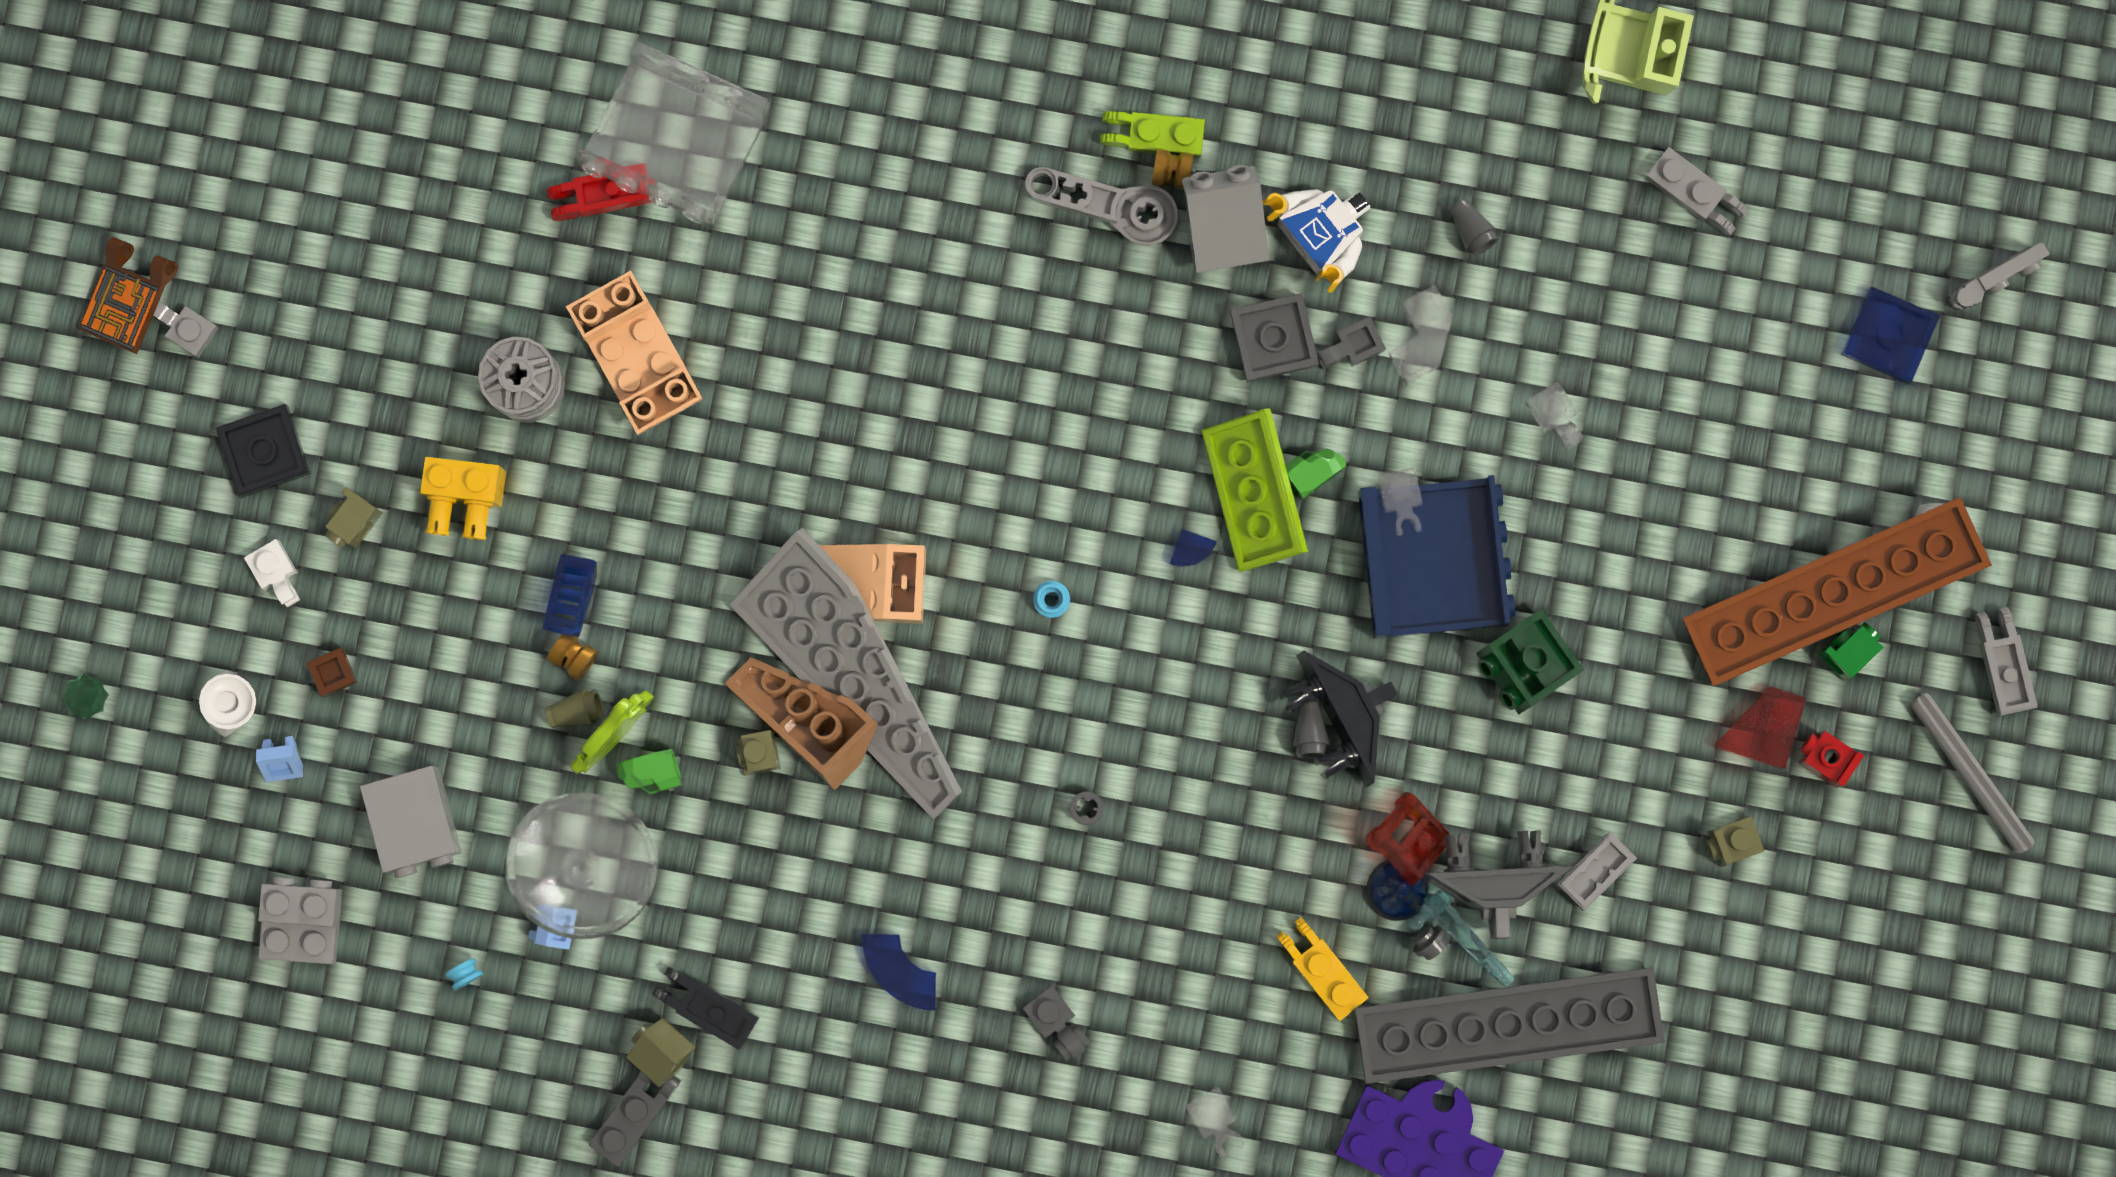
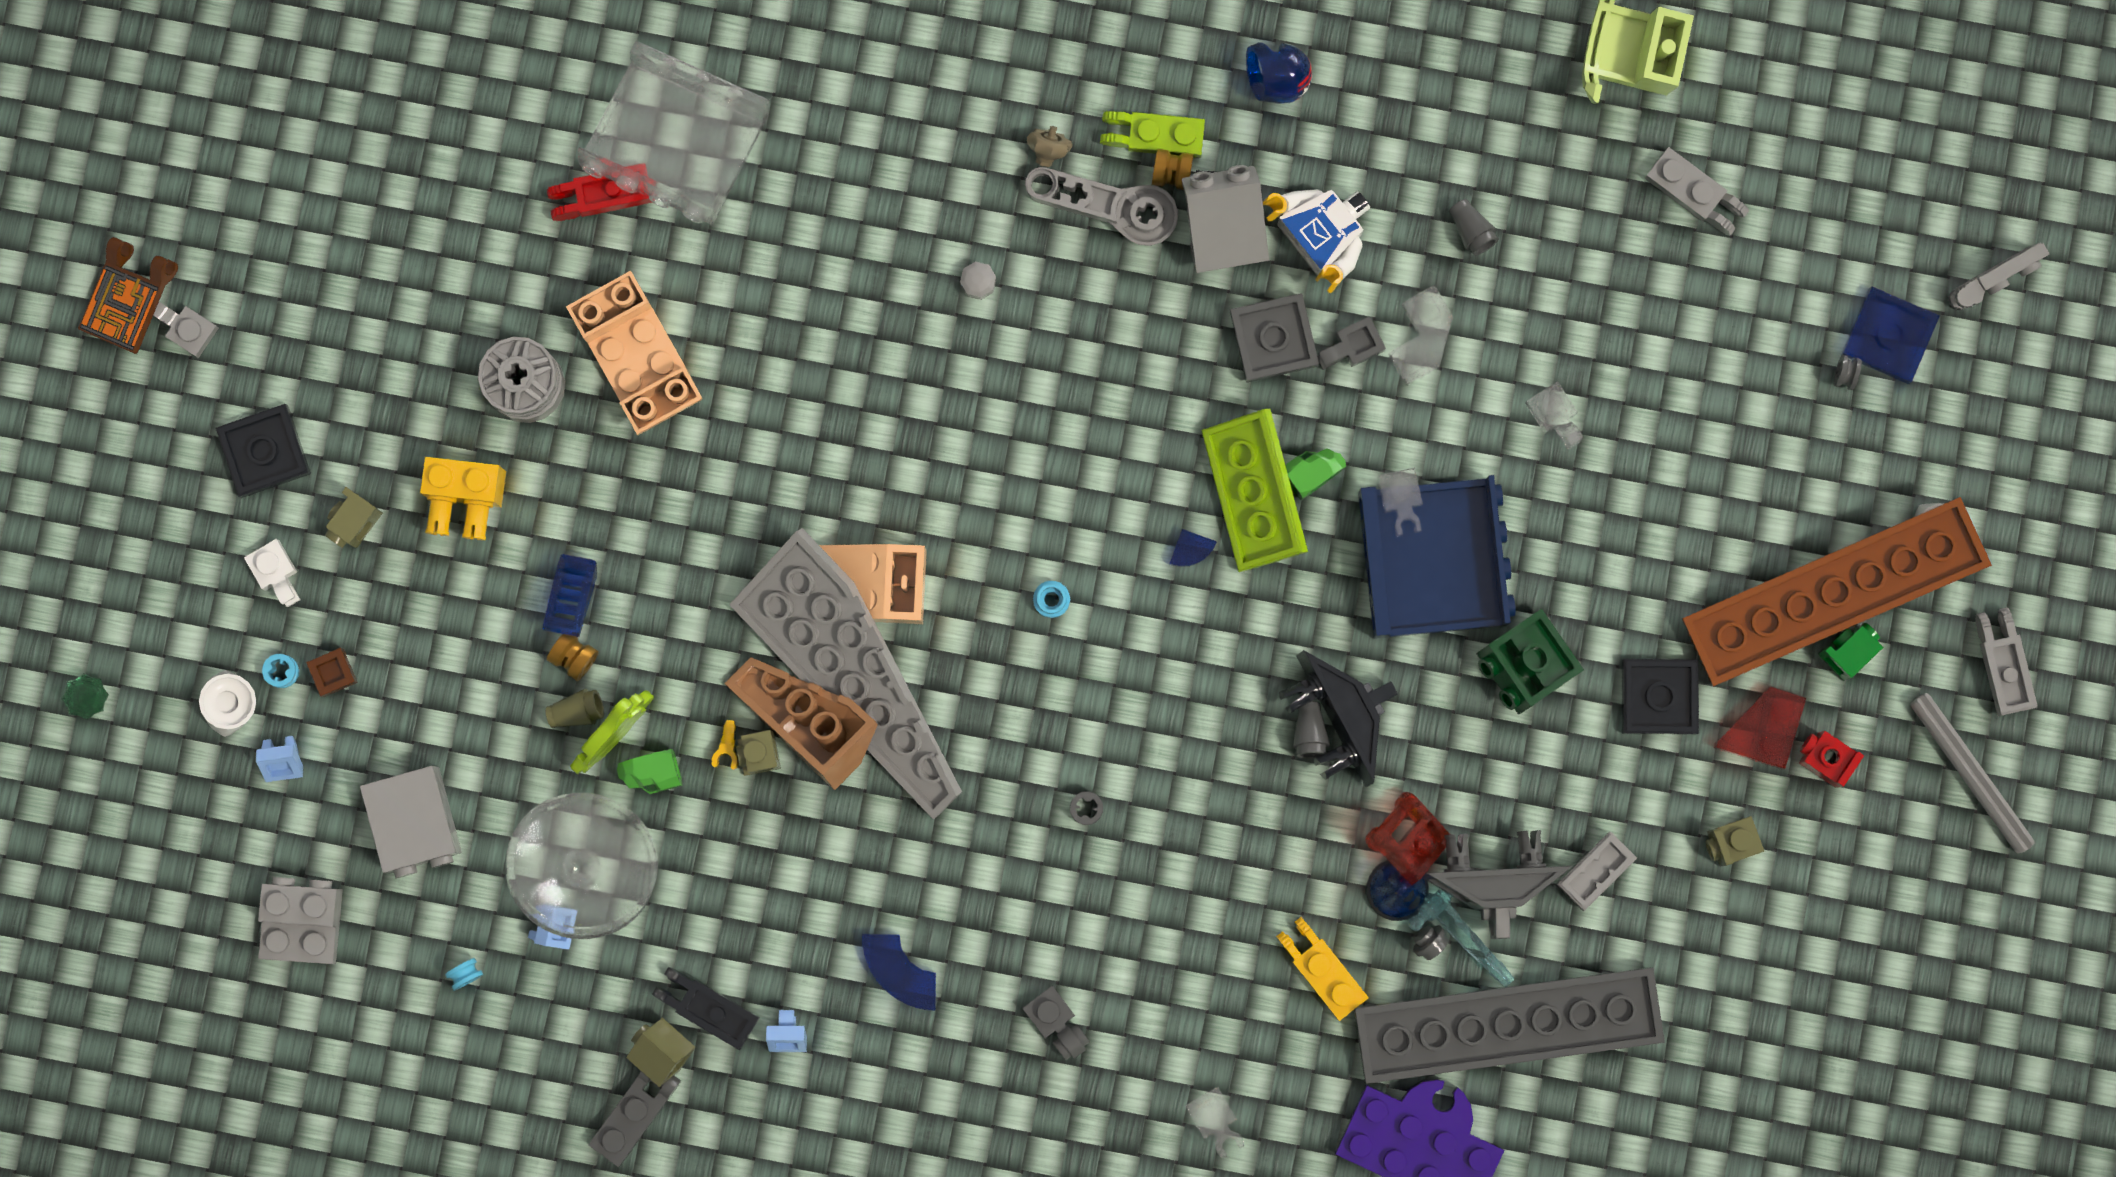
none -> medium azure bush [262,654,299,688]
none -> yellow piece [712,720,739,770]
none -> light blue tile [766,1010,807,1052]
none -> light grey tile [960,262,997,300]
none -> dark tan piece [1027,126,1072,167]
none -> clear blue helmet [1246,42,1313,104]
none -> black tile [1622,659,1699,735]
none -> dark grey bush [1833,354,1862,390]

